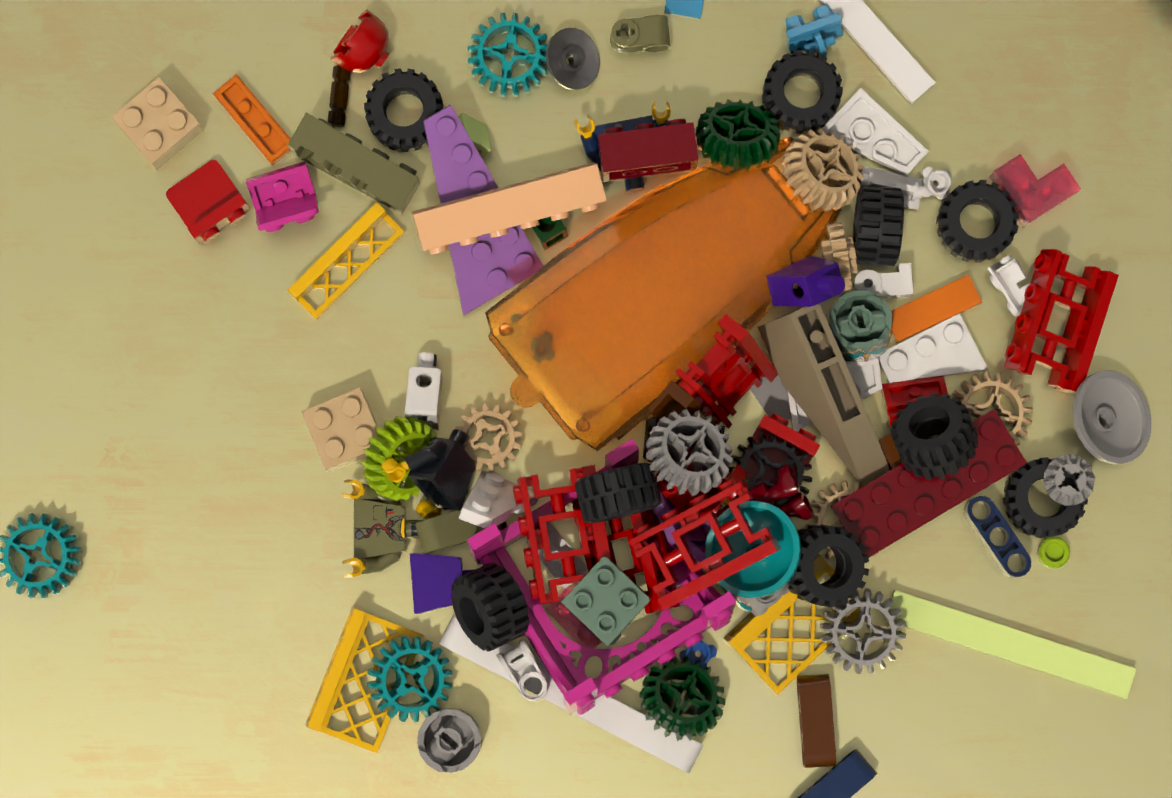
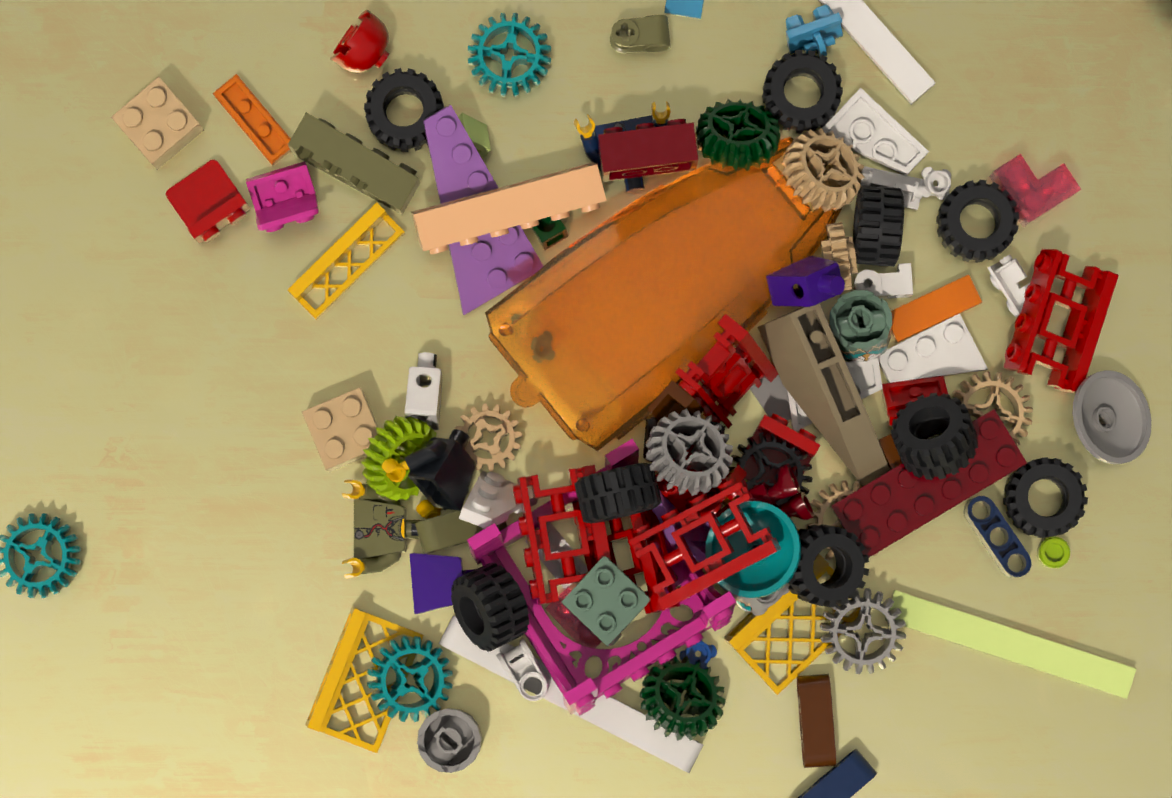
dark brown axle [328,65,350,127] -> none
flat silver dish [546,28,600,90] -> none
light grey gear [1043,454,1096,506] -> none

